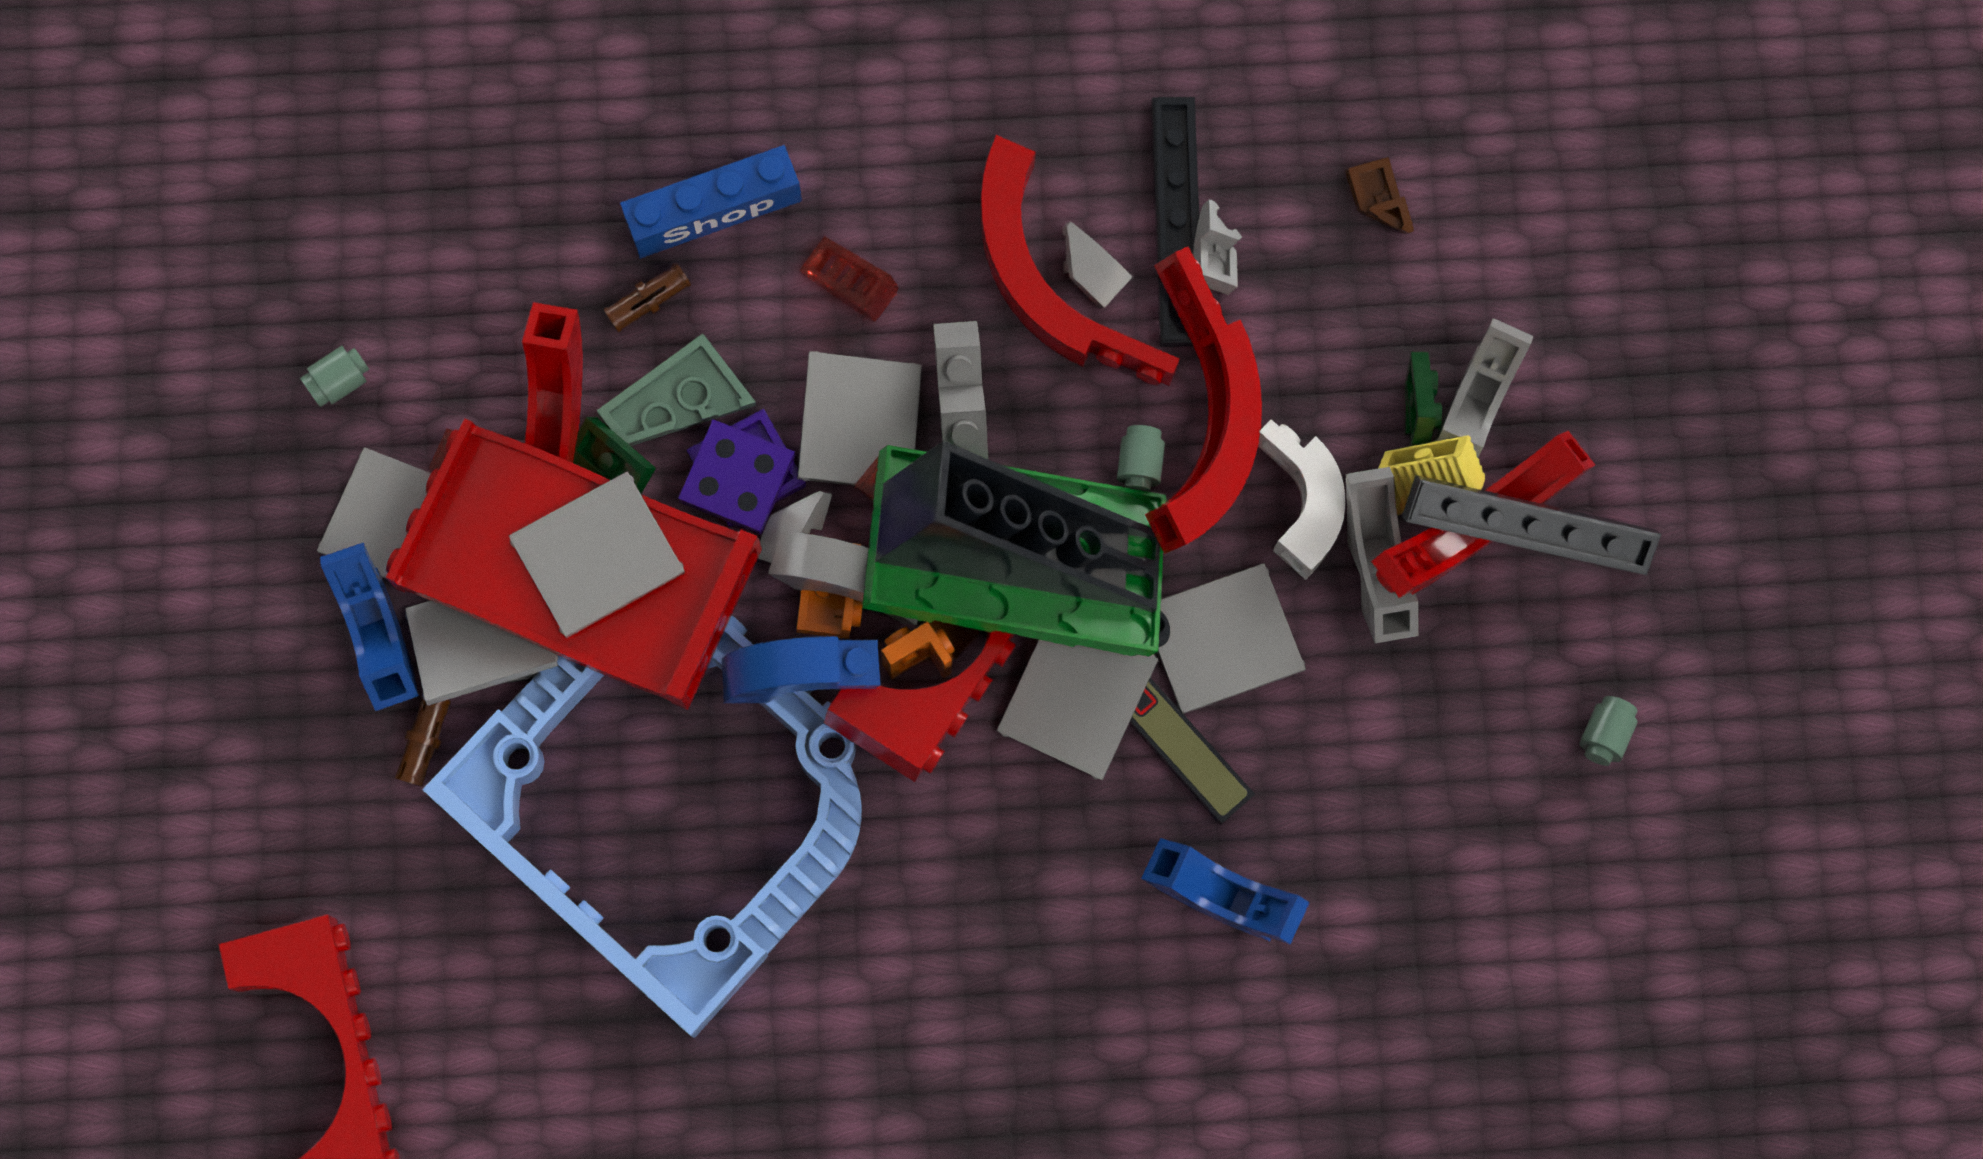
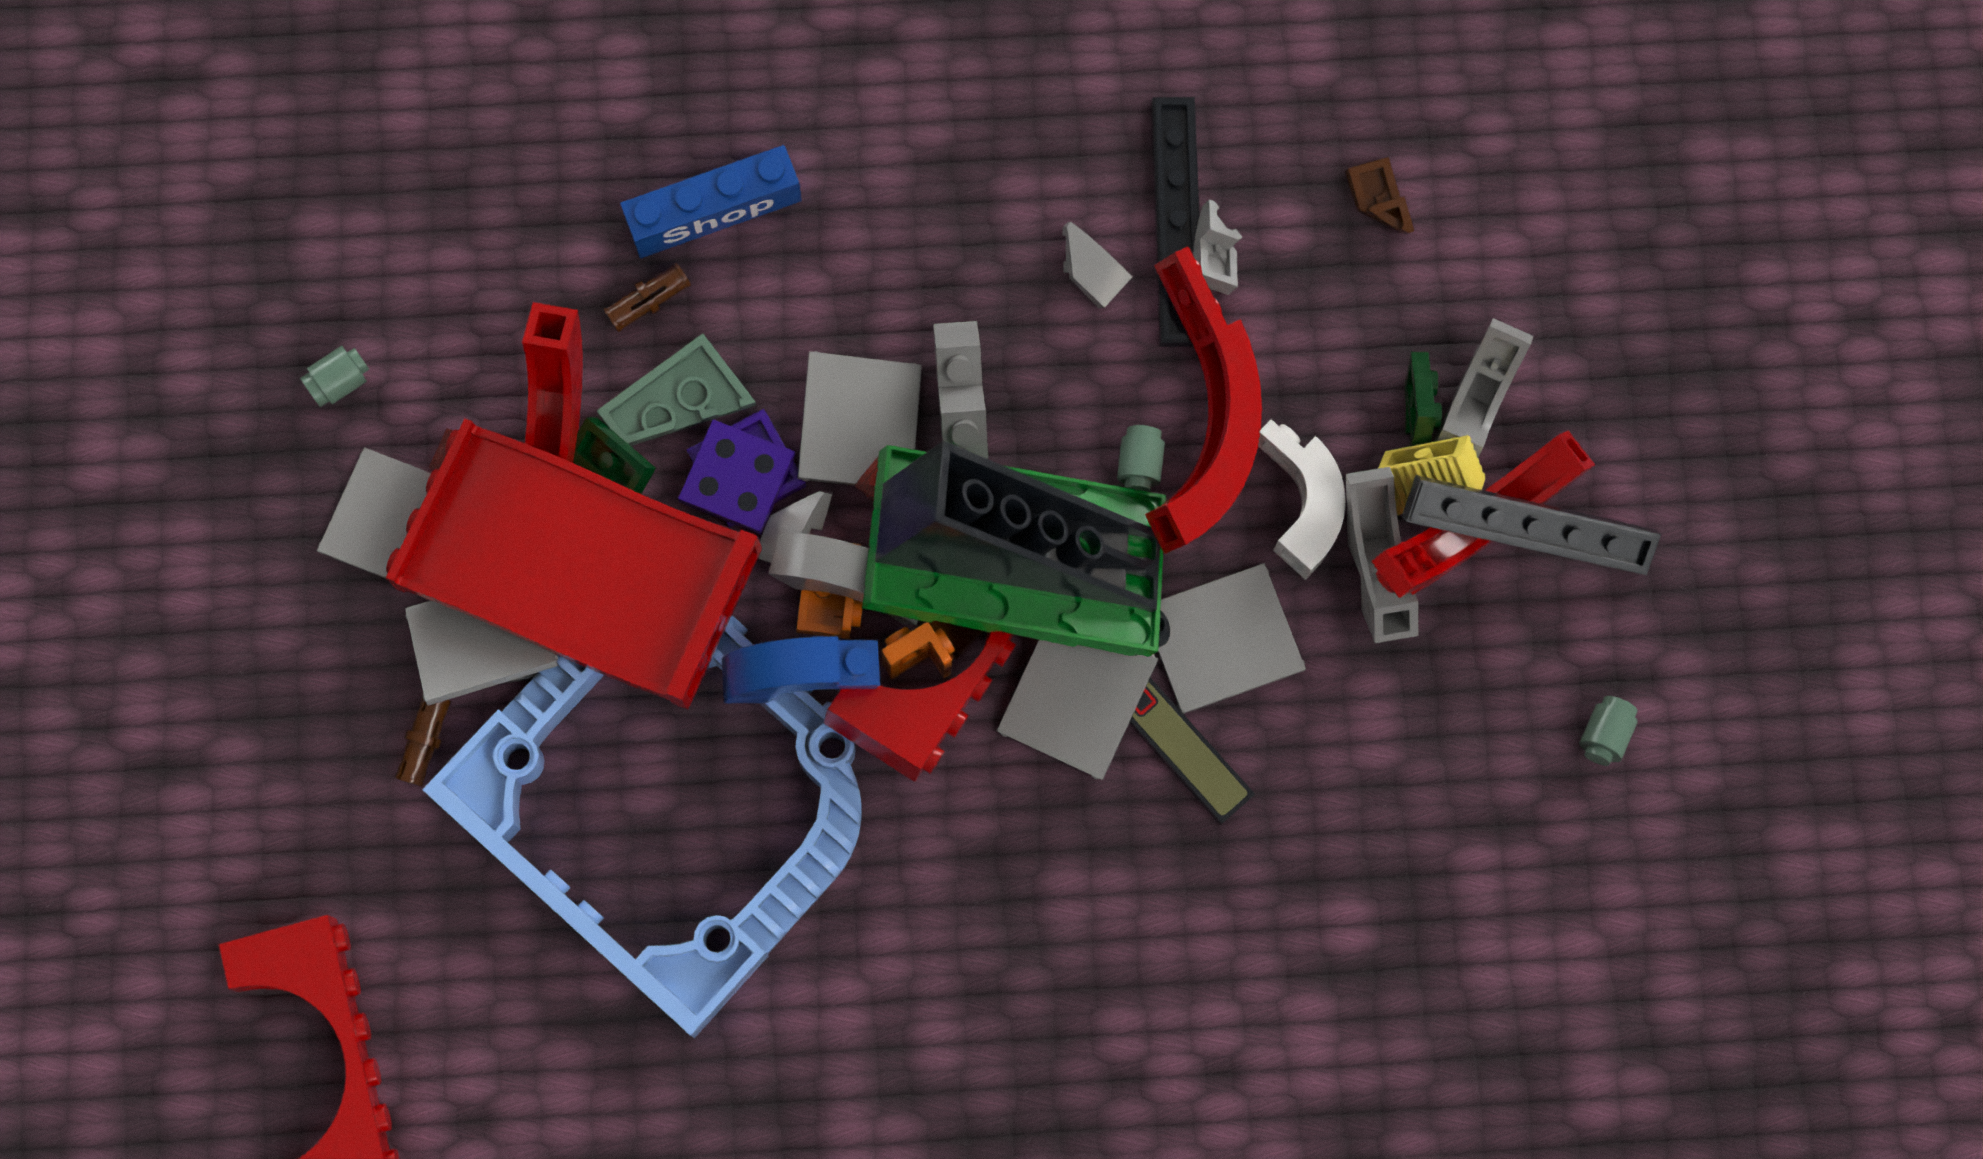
blue arch [320,542,419,711] -> none
light grey piece [509,471,685,638] -> none
clear red slope [799,236,899,322] -> none
red arch [981,135,1180,386] -> none
blue arch [1141,838,1309,944] -> none

